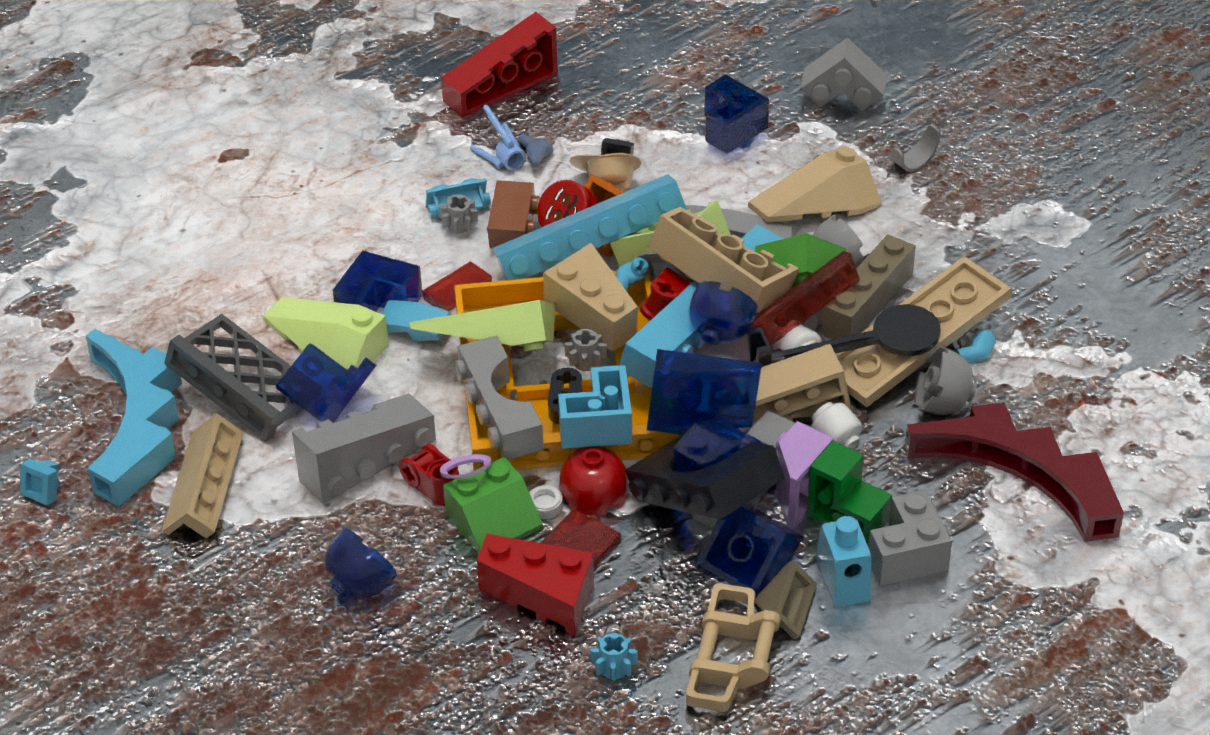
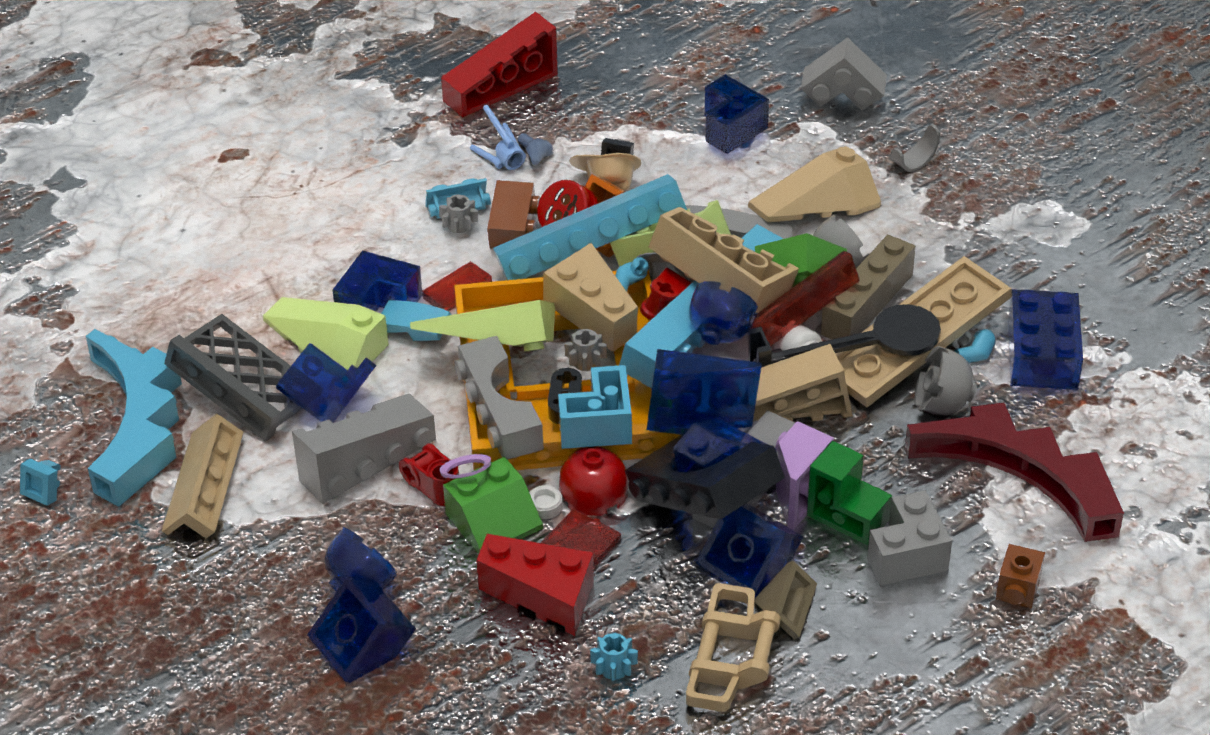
white head [811,402,862,449] -> none
medium azure torso [816,516,871,608] -> none
none -> clear blue slope [307,576,416,683]
none -> dark orange brick [996,544,1045,608]
none -> clear blue brick [1008,289,1083,390]

